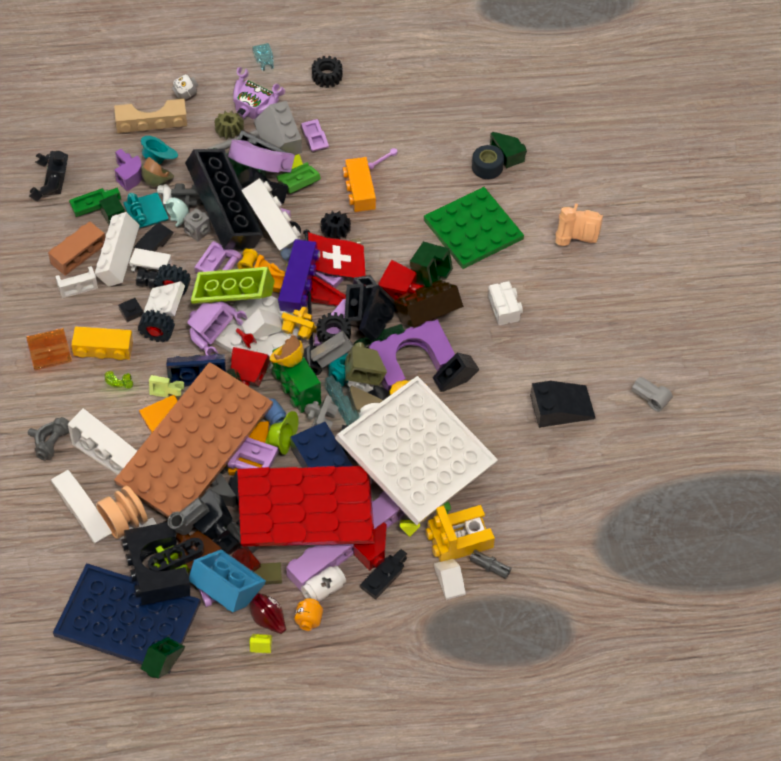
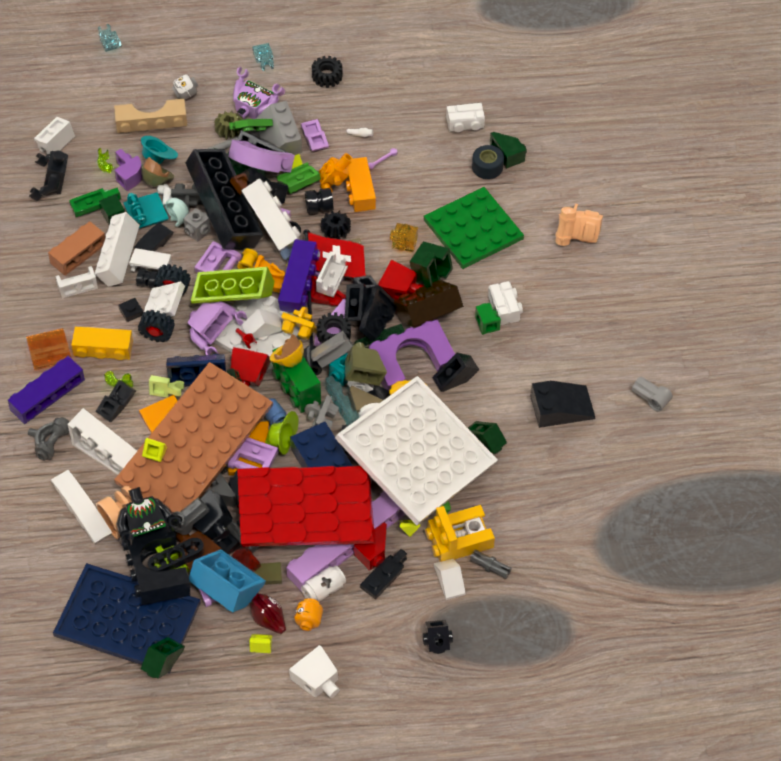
none -> dark purple brick [8,356,85,425]
none -> white hinge [34,117,75,154]
none -> black slope [95,380,136,422]
none -> clear neon green arm [97,148,113,173]
none -> clear light blue plate [98,24,122,52]
none -> black torso [116,487,181,546]
none -> neon yellow slope [142,438,167,462]
none -> bright green plate [229,119,273,132]
none -> reddish brown tile [230,173,248,195]
none -> white torso [289,645,340,698]
none -> black wheel [305,188,334,214]
none -> white hinge [316,251,348,298]
none -> light orange piece [319,153,353,192]
none -> white piece [347,128,373,137]
none -> clear yellow brick [390,223,418,252]
none -> black brick [422,619,453,654]
none -> white brick [446,103,485,132]
none -> dark green slope [468,421,507,454]
none -> green brick [475,303,501,335]

